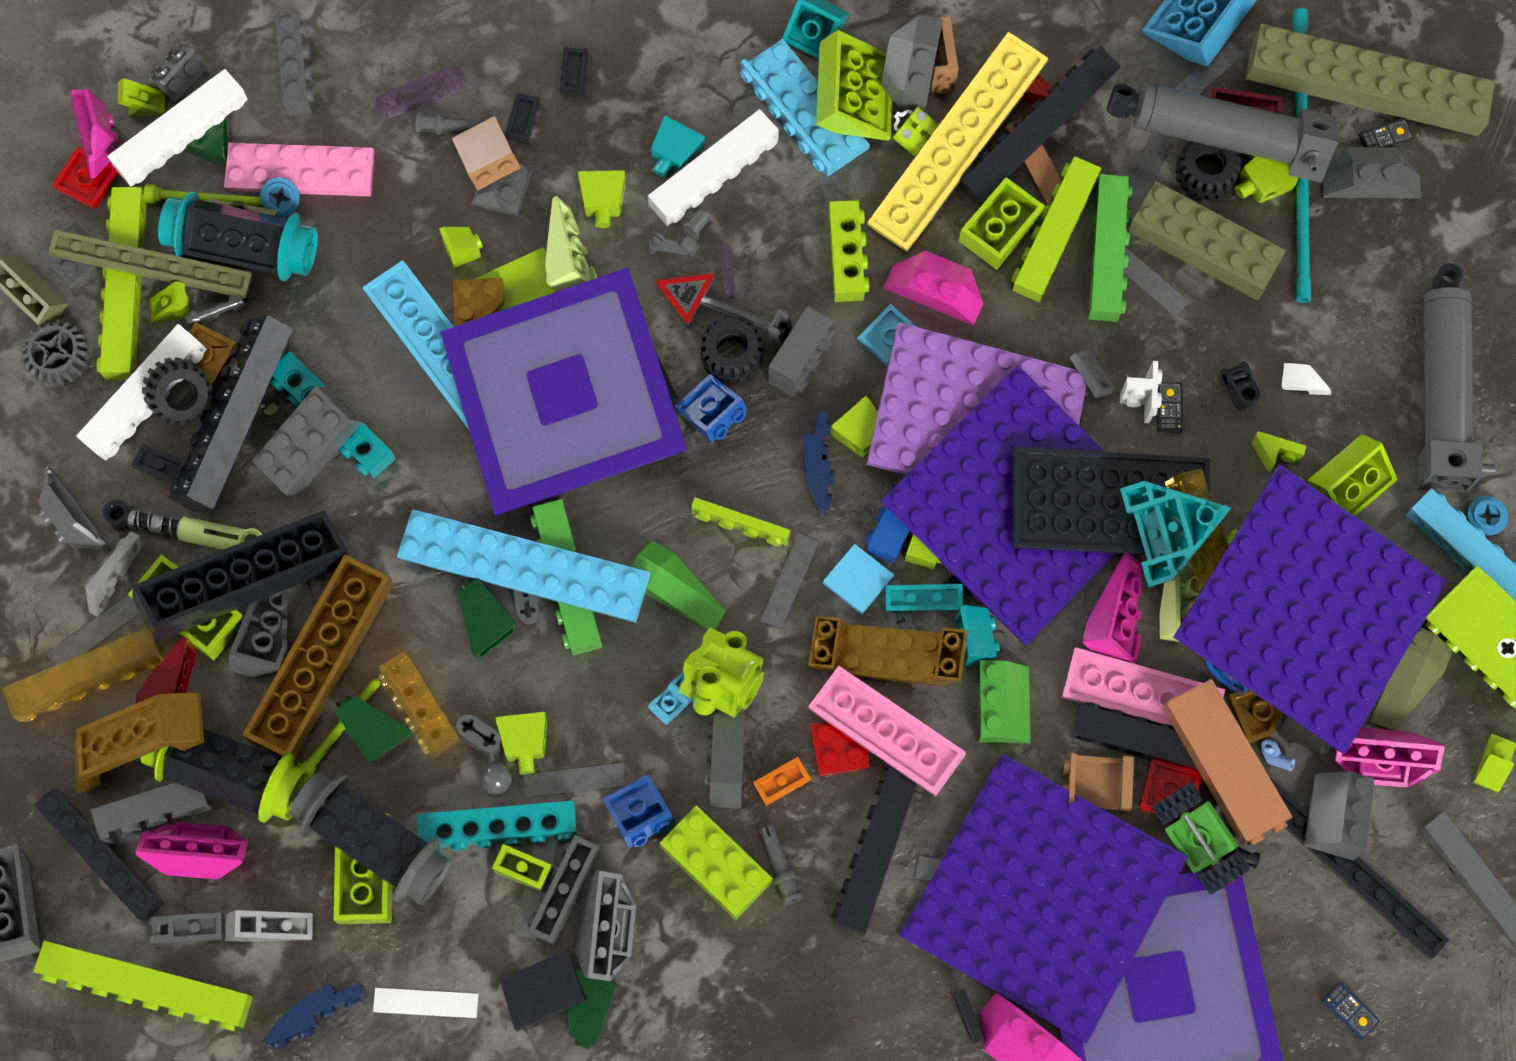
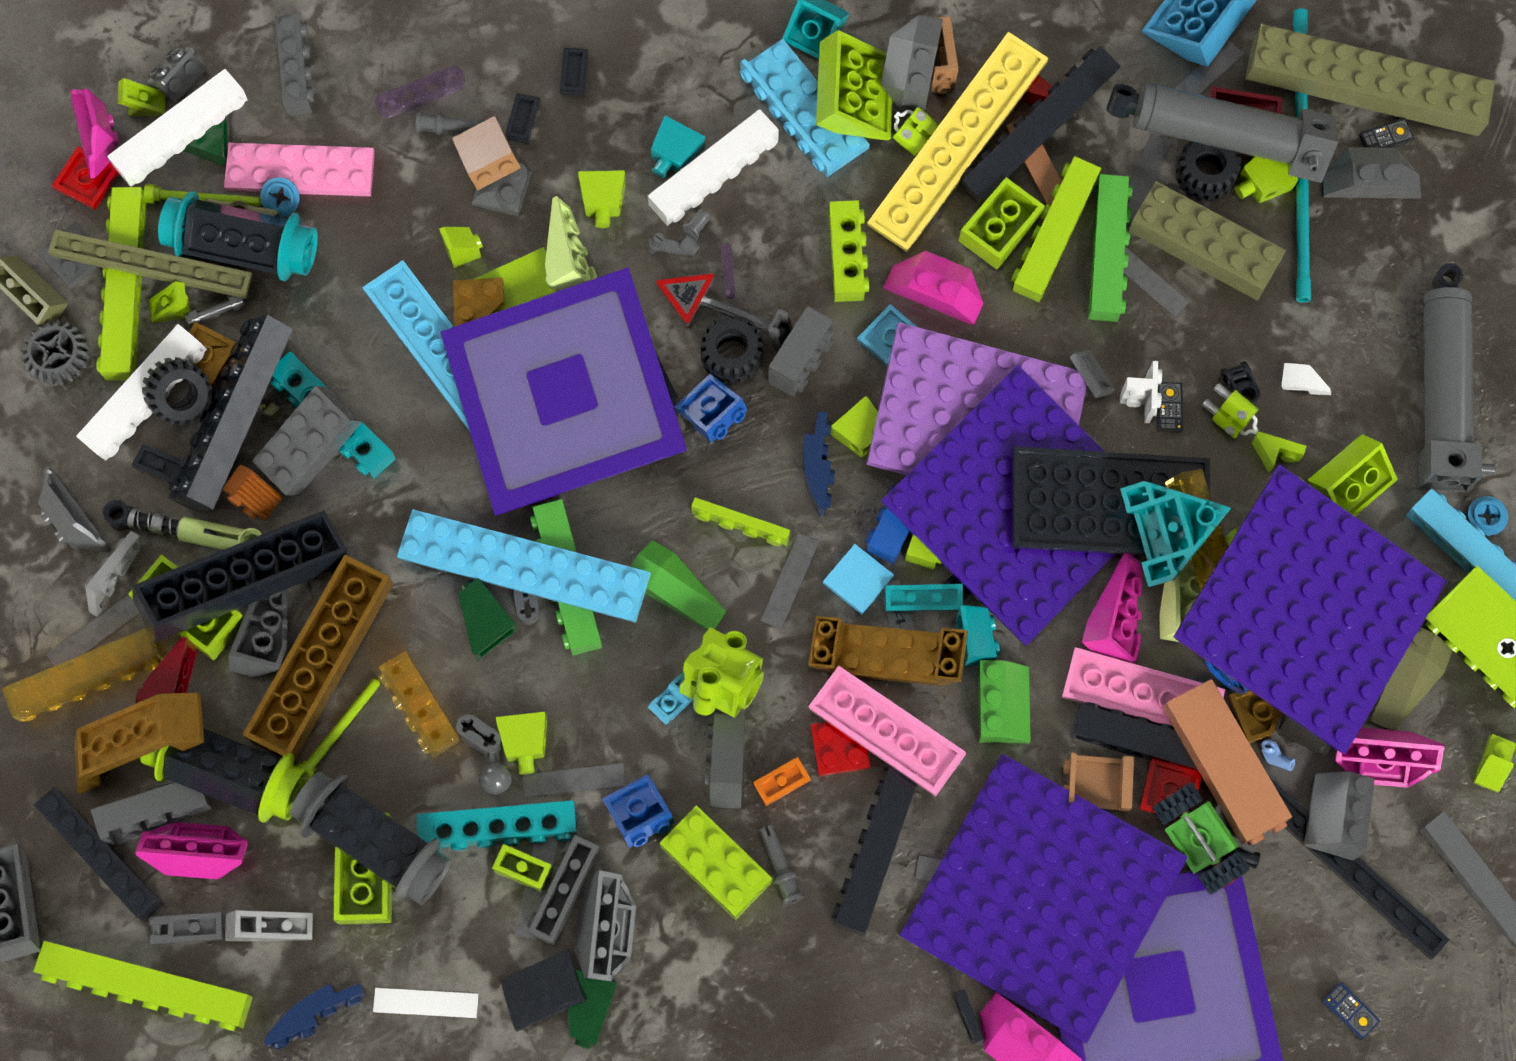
dark green slope [334,695,413,763] -> none
none -> dark orange brick [222,465,282,521]
none -> lime piece [1202,383,1259,439]

